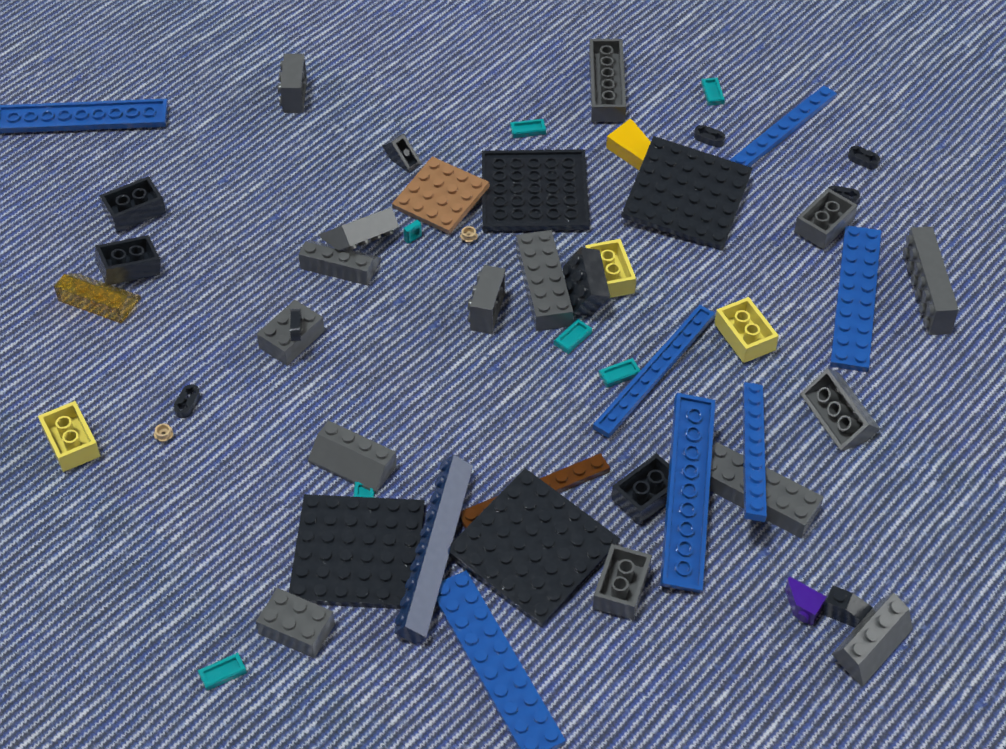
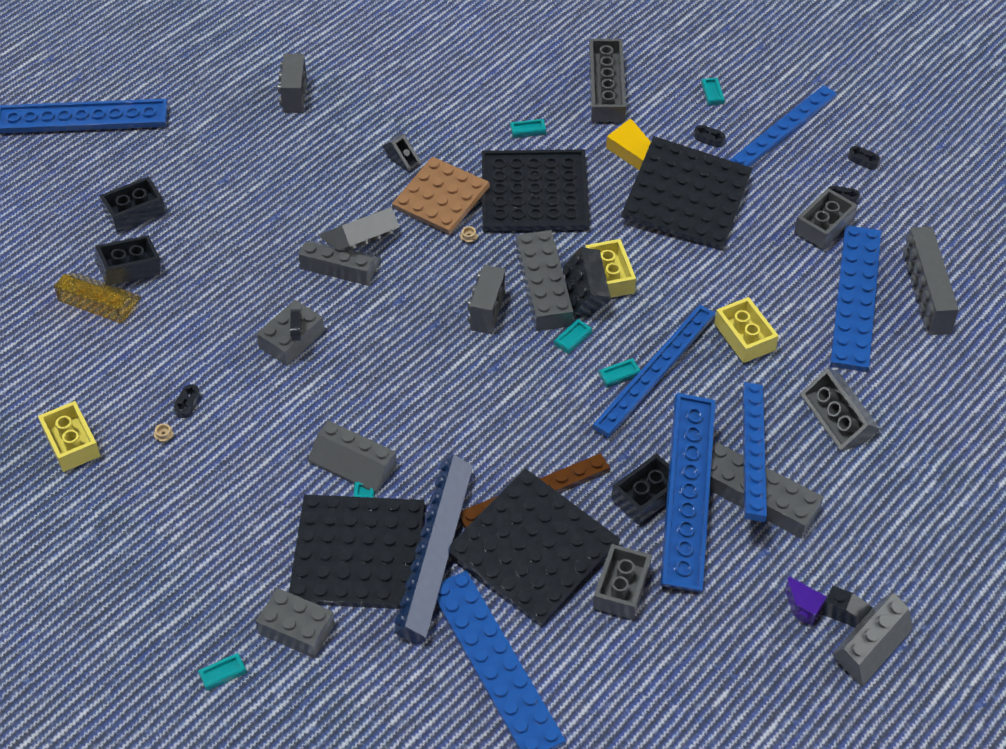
teal tile [403,220,422,244] -> none

